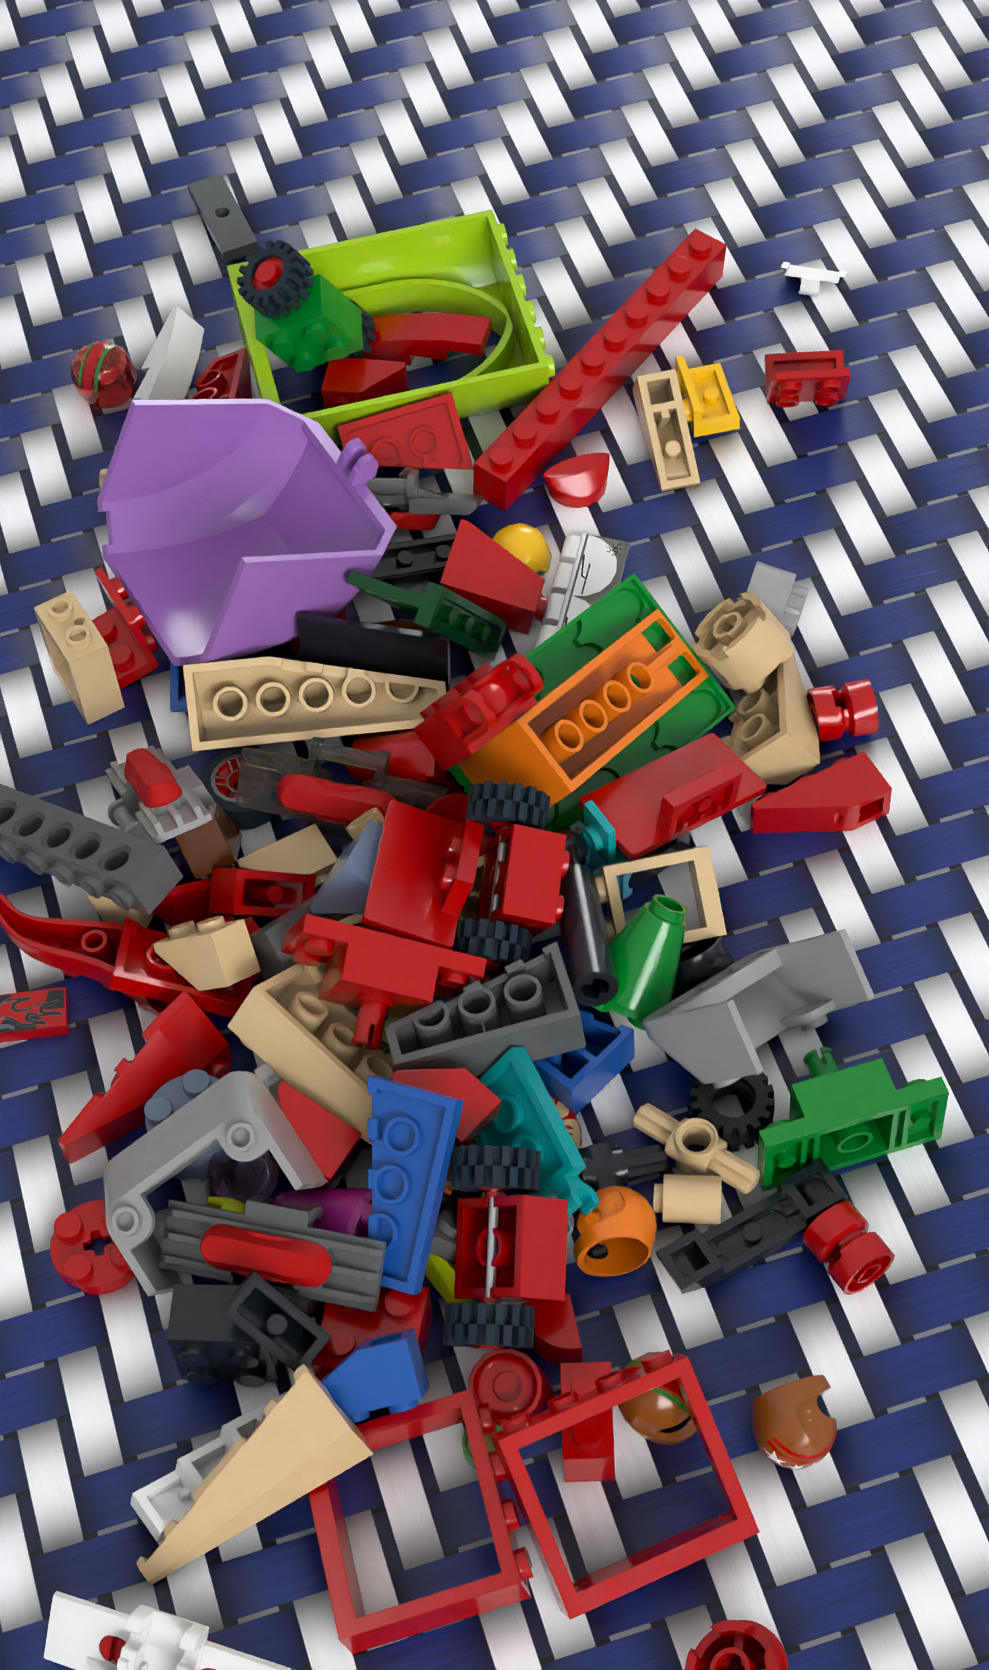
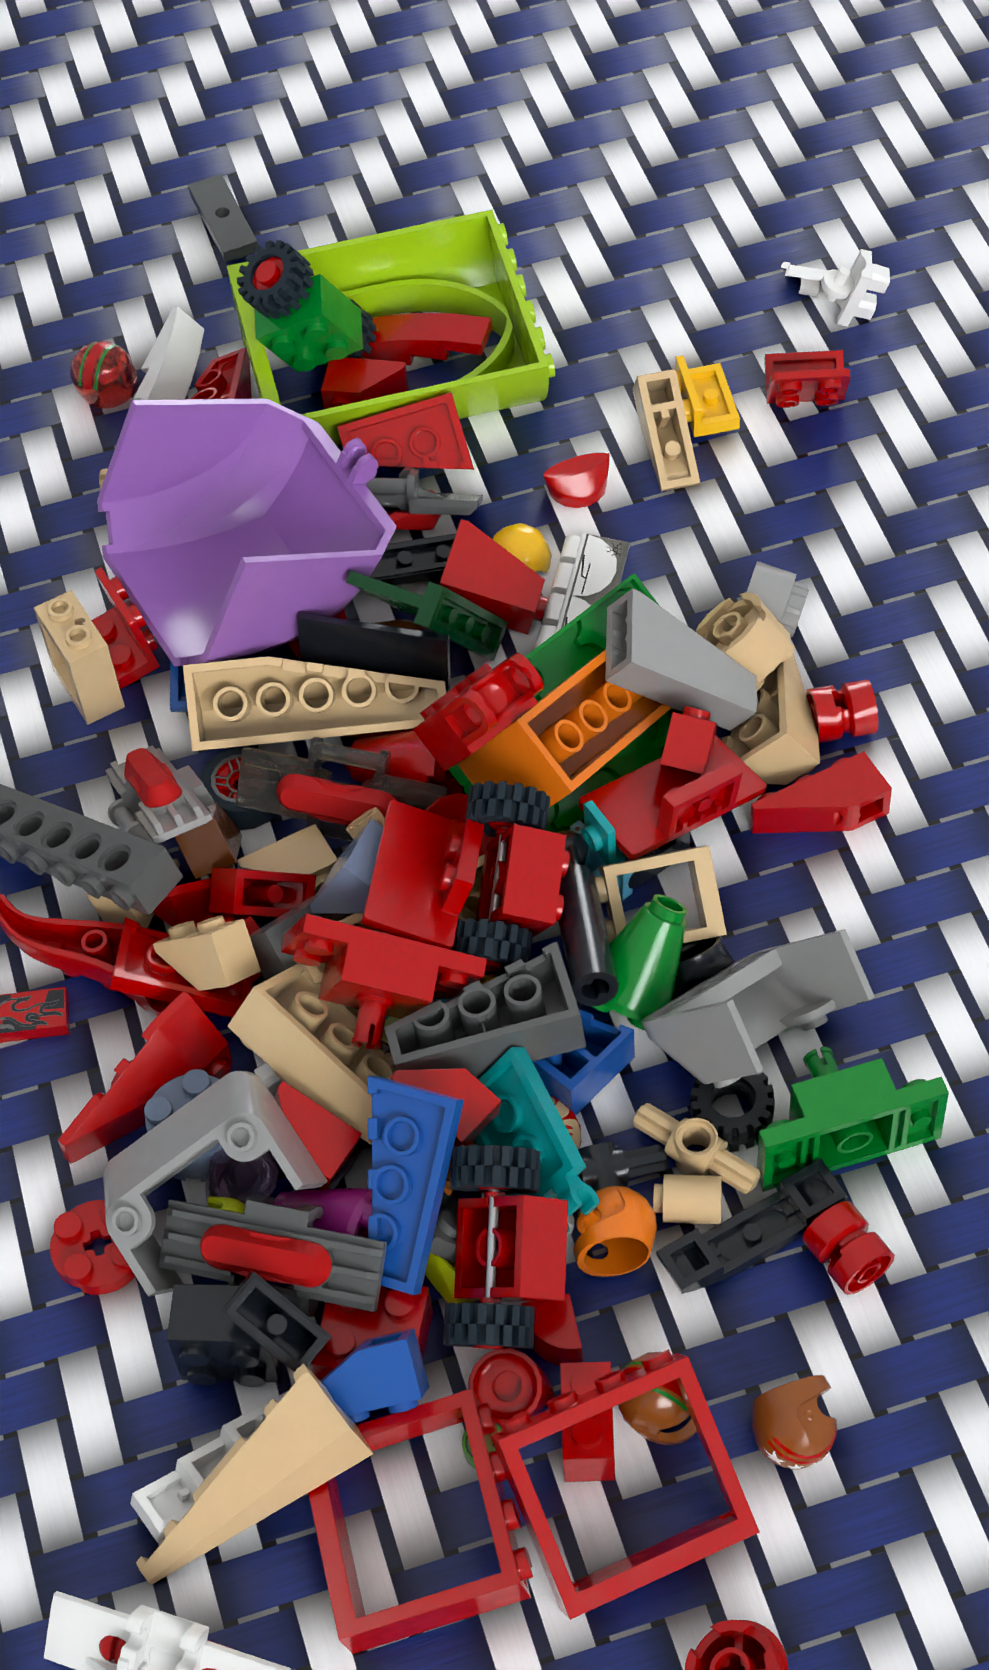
red brick [473,228,726,512] -> none
none -> light grey slope [605,588,758,731]
none -> red slope [660,706,718,774]
none -> white hips [821,249,890,327]

